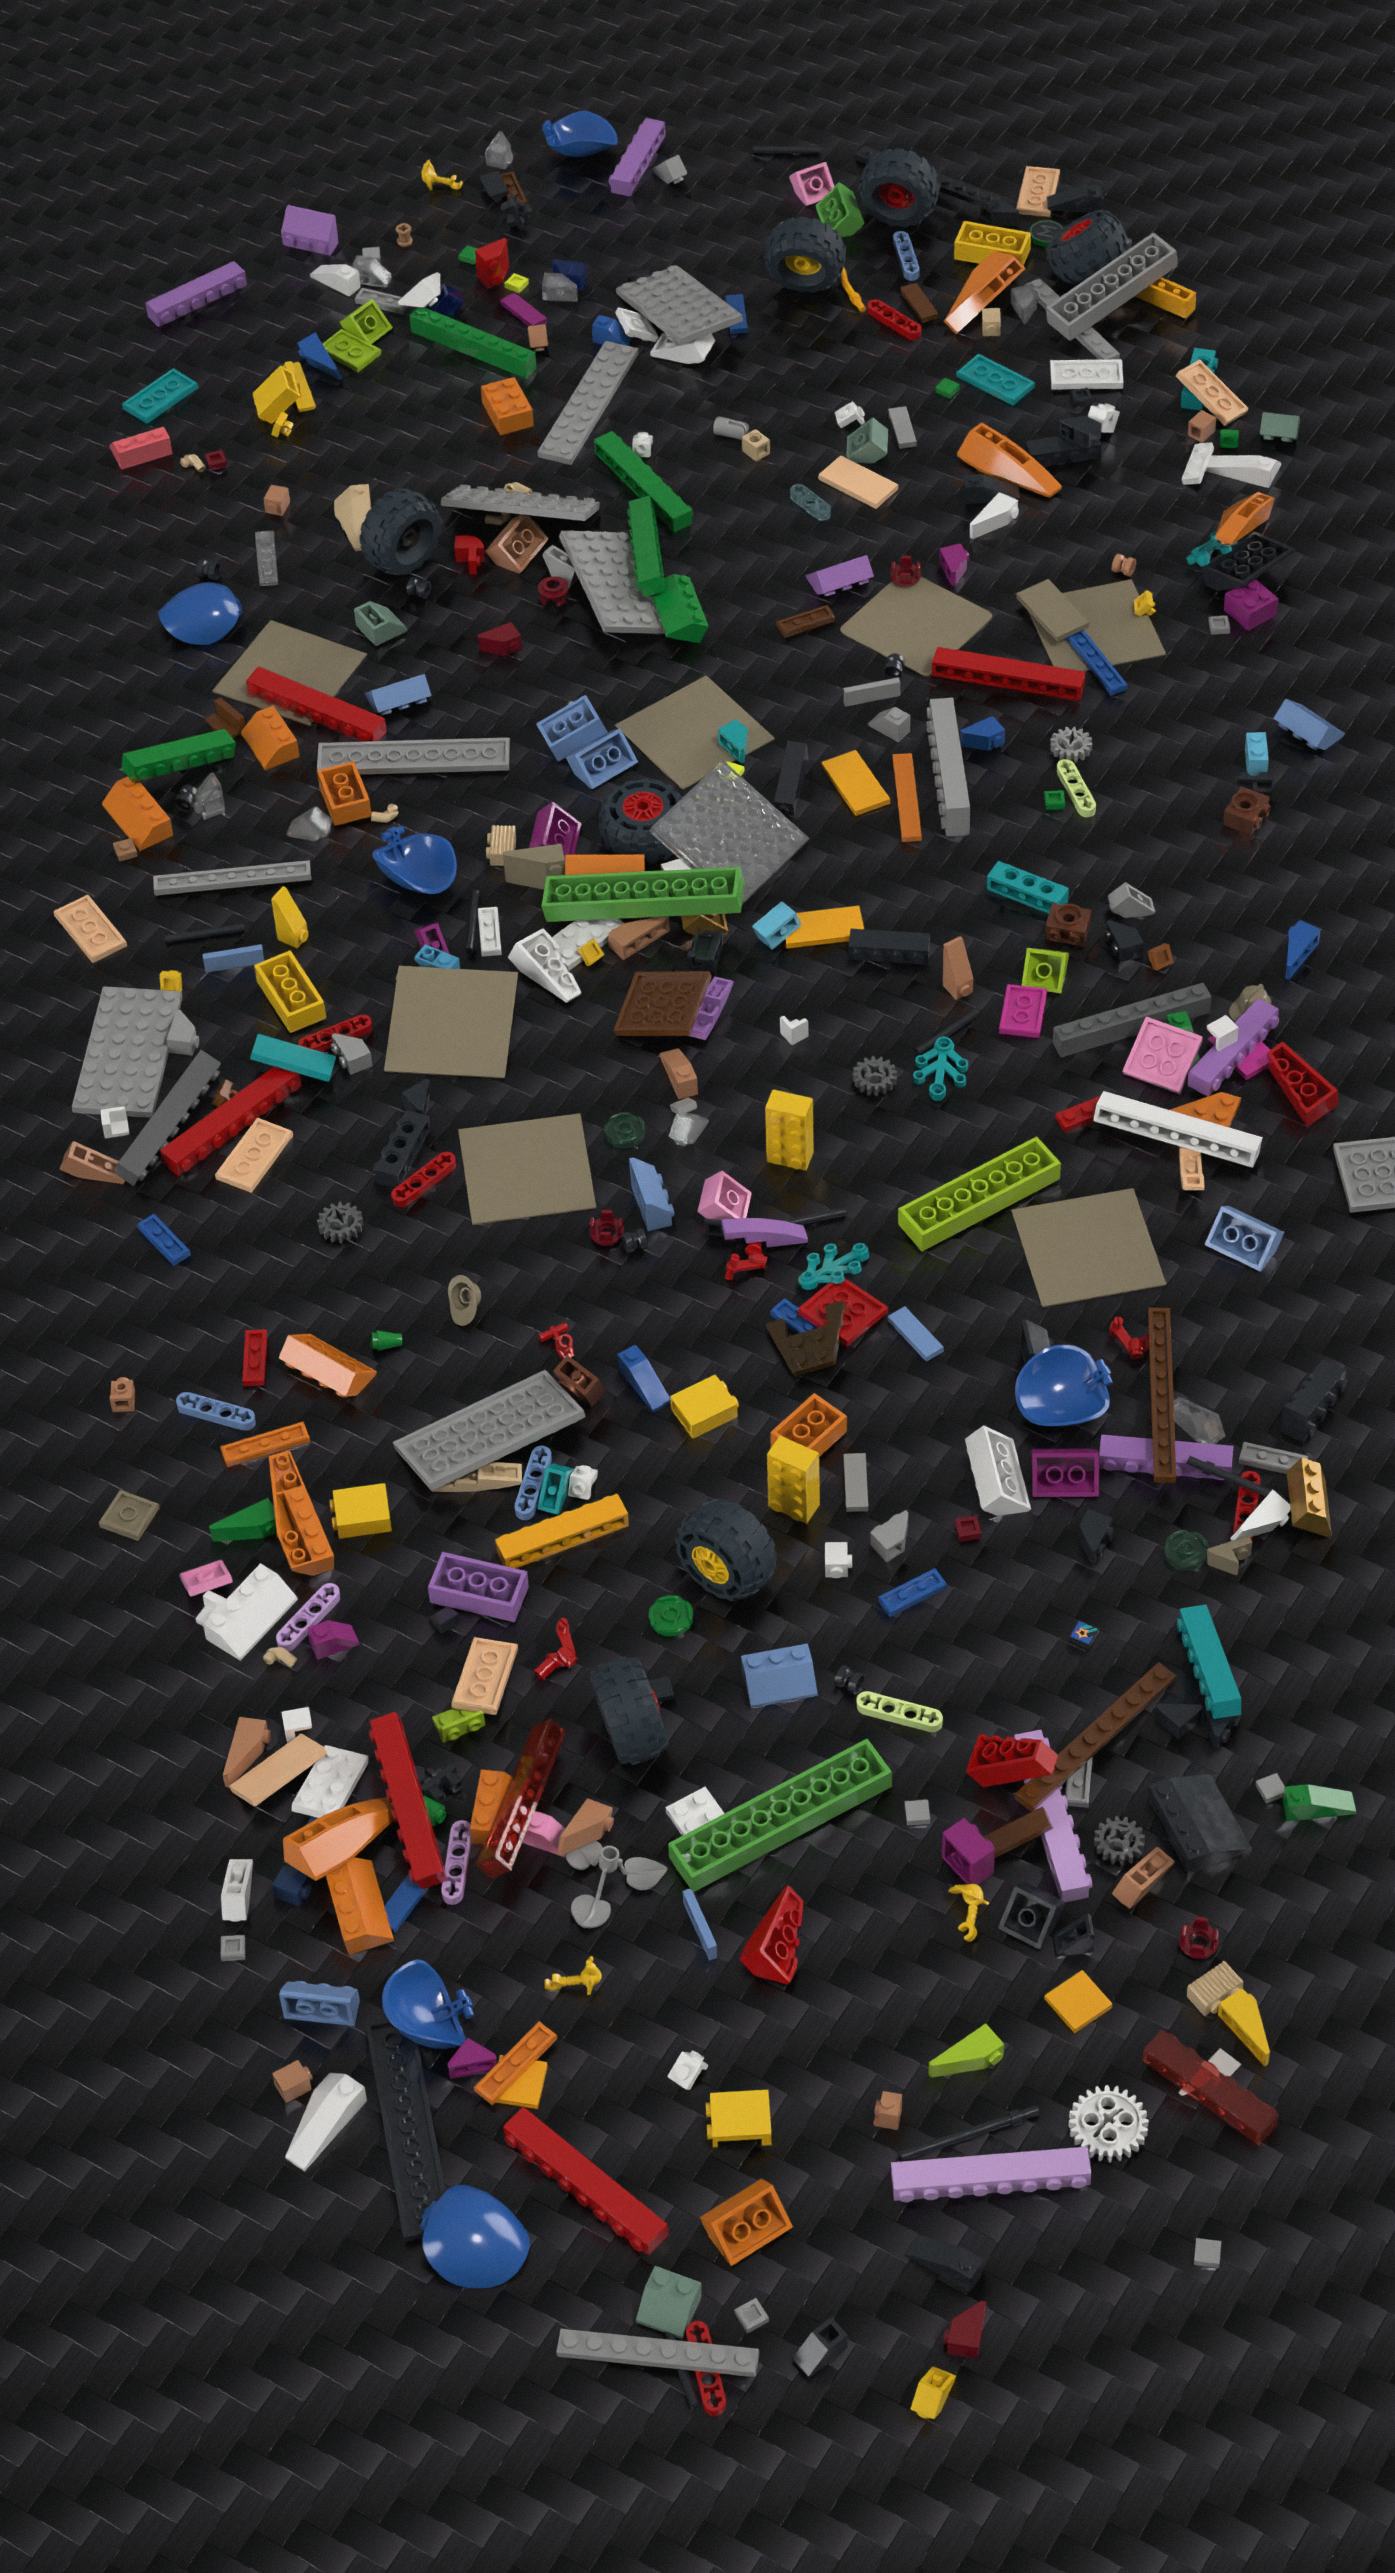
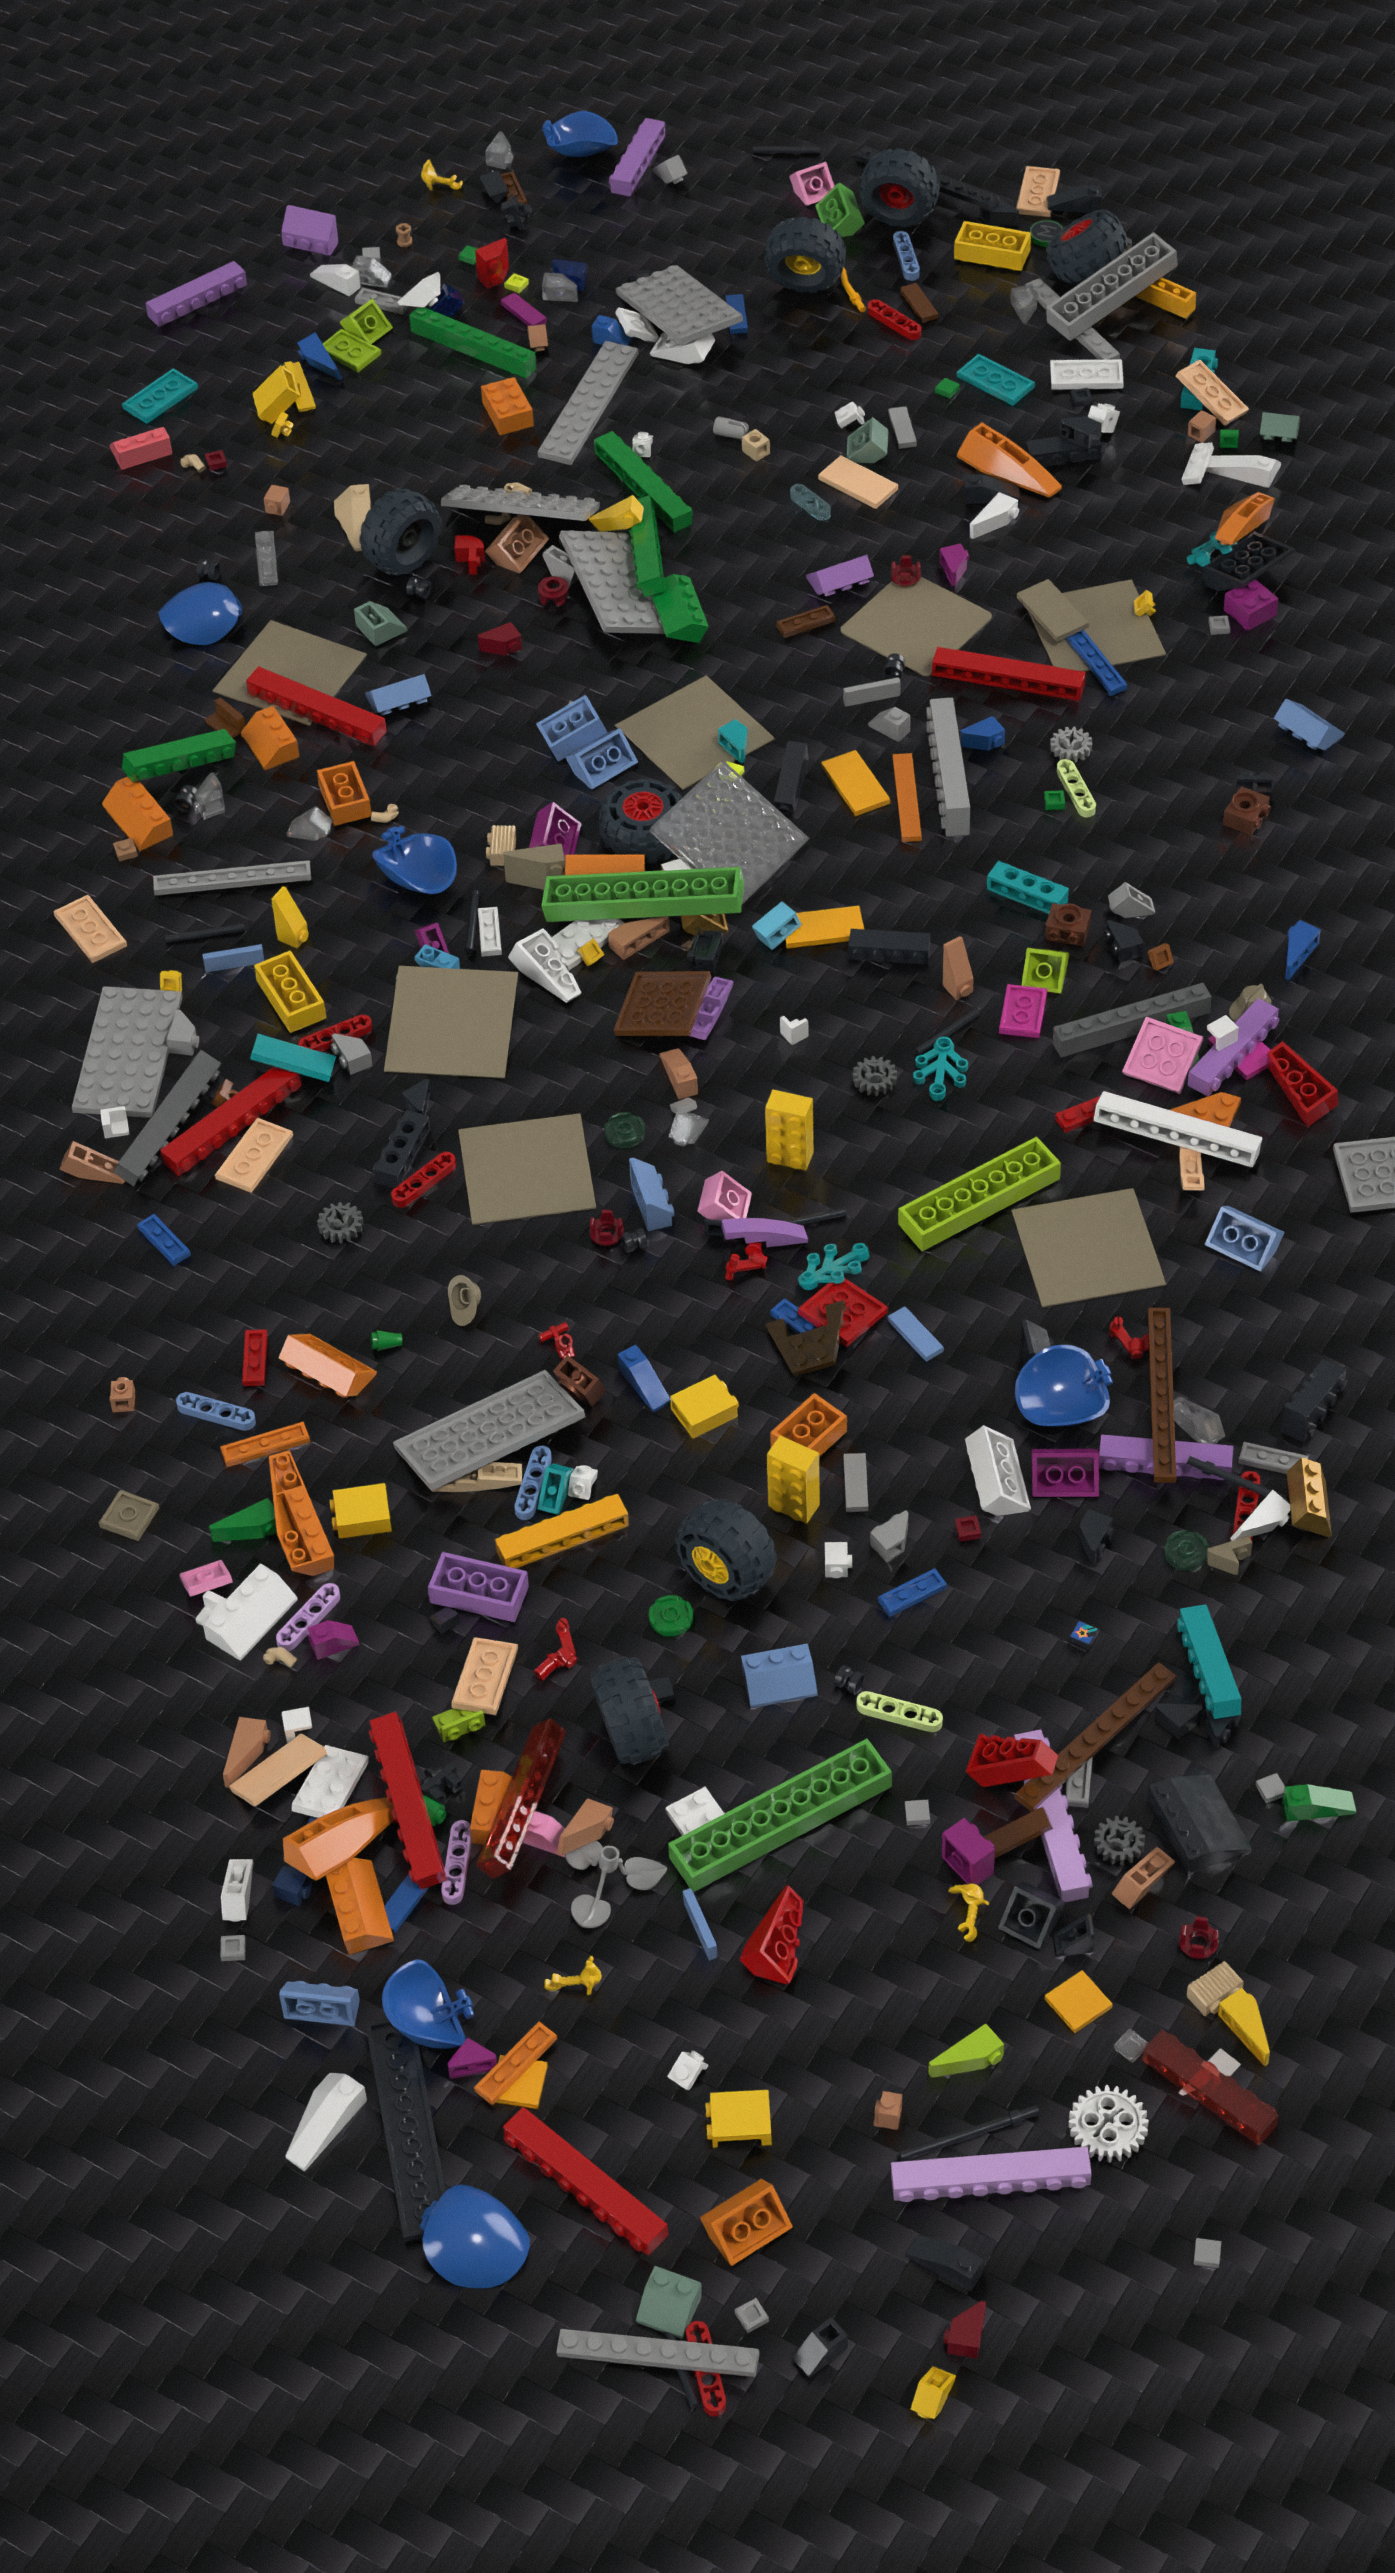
nougat brick [272,2060,312,2103] -> none
light grey plate [317,738,510,774] -> none
orange wedge [944,251,1026,334] -> none
tan brick [982,308,1001,336] -> none
nougat wheel [1112,554,1136,577] -> none
medium azure brick [1245,732,1268,776] -> none
none -> yellow slope [589,495,644,532]
none -> clear tile [1114,2028,1148,2063]

